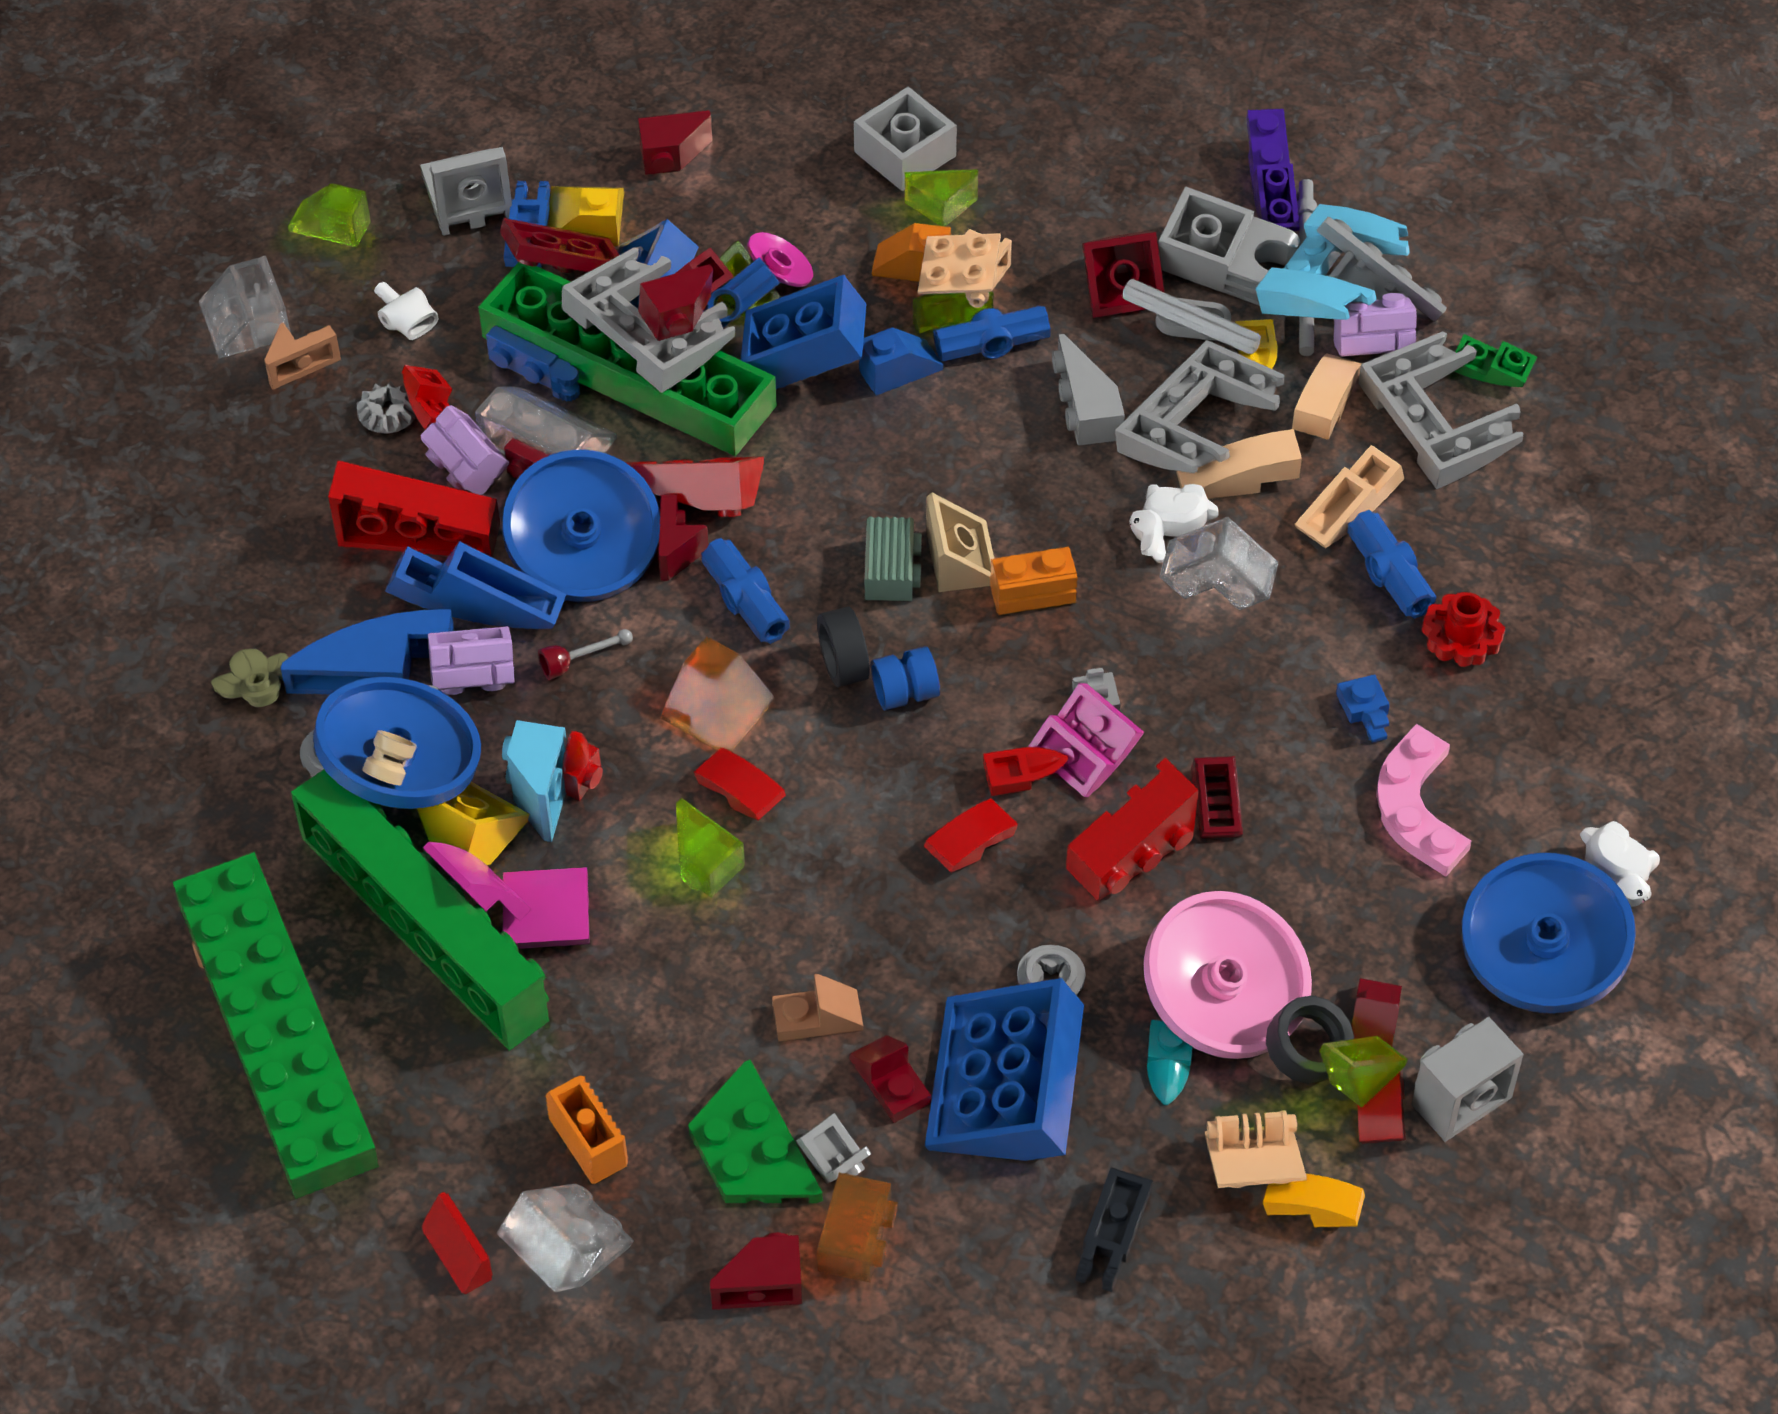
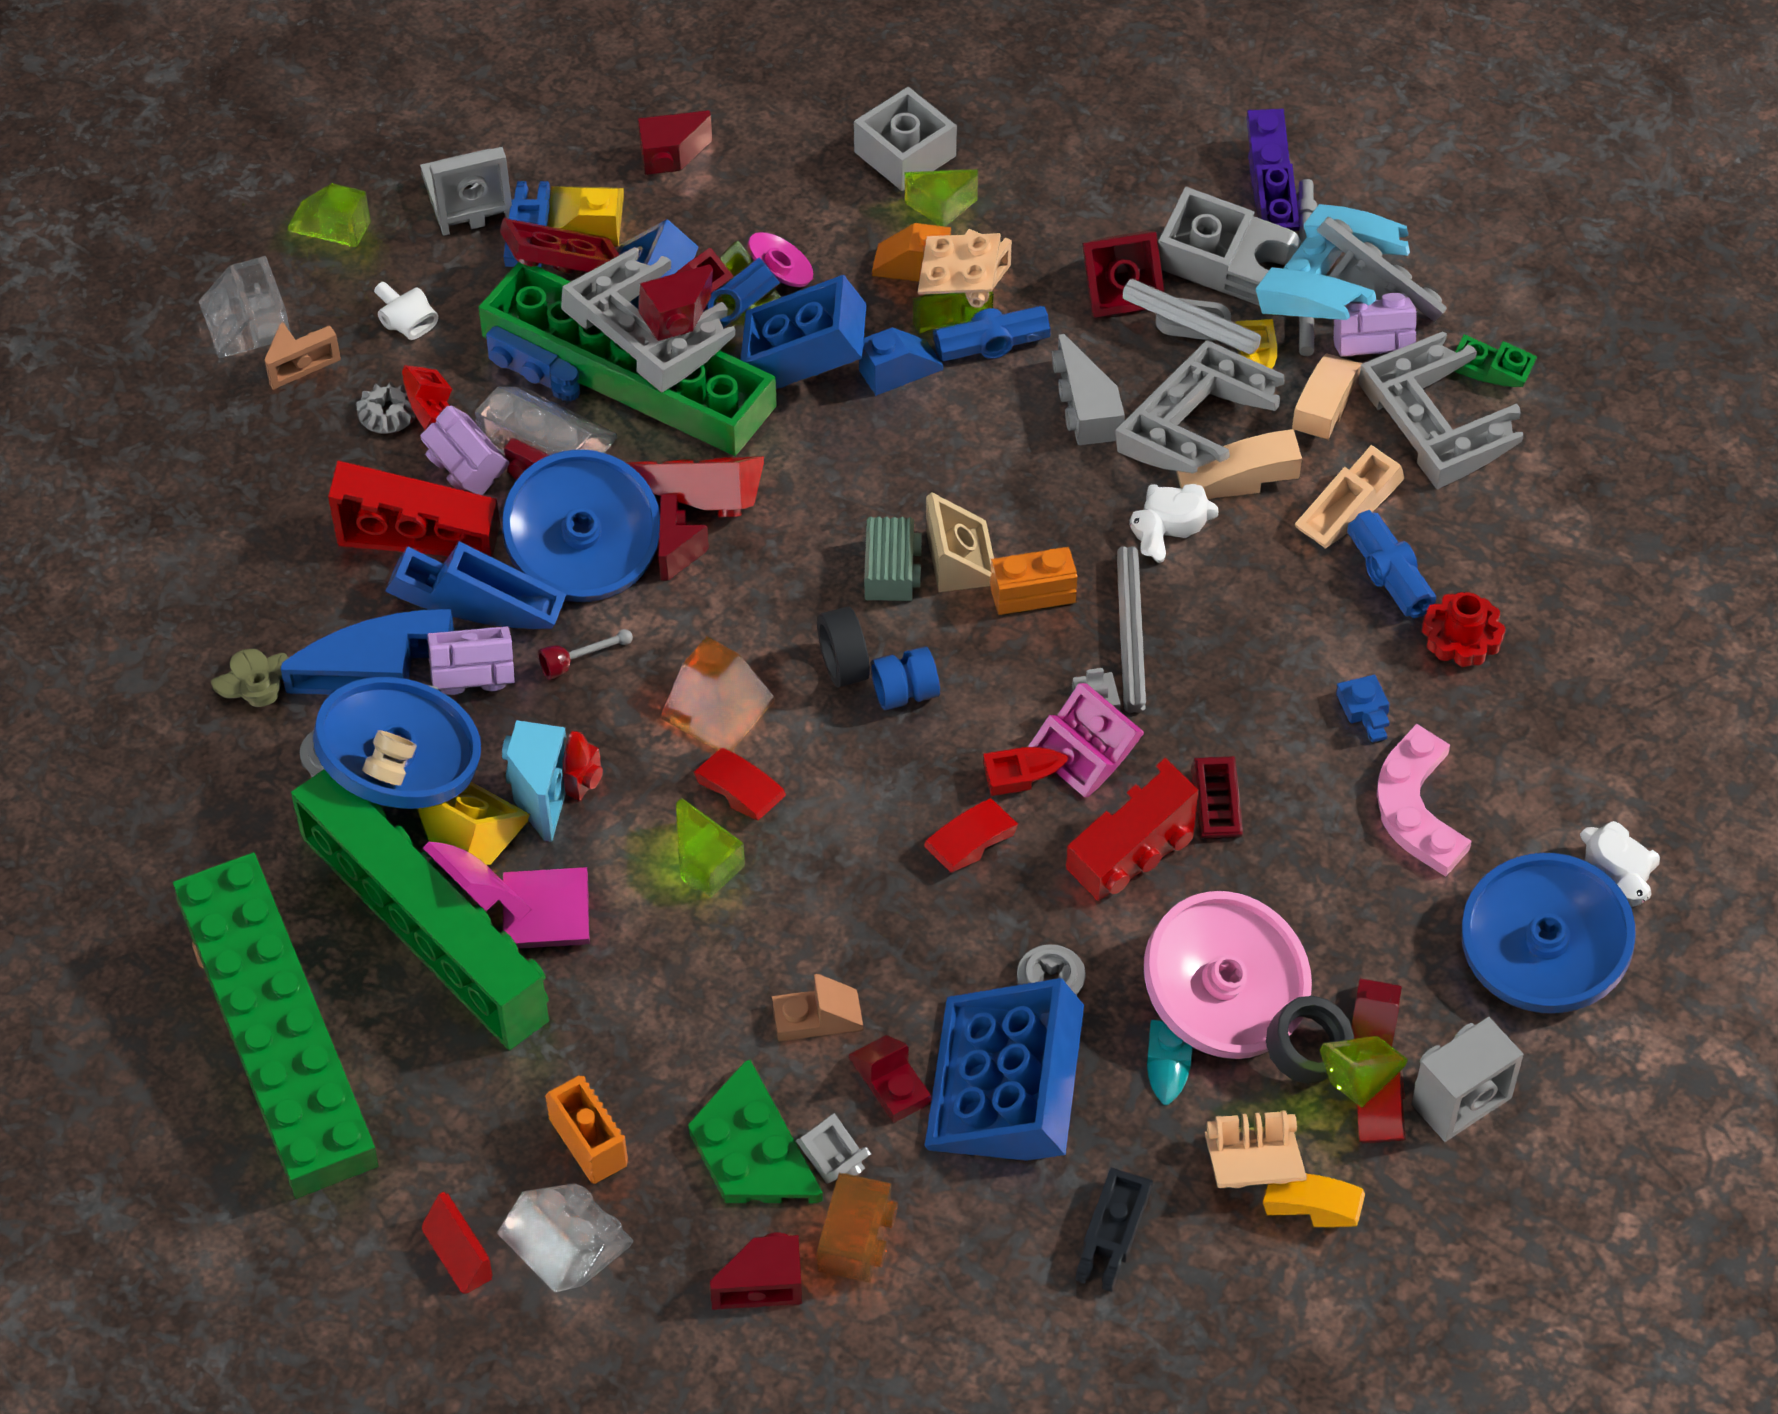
blue piece [701,538,790,644] -> none
clear brick [1159,516,1279,610] -> none
none -> light grey axle [1117,546,1146,713]

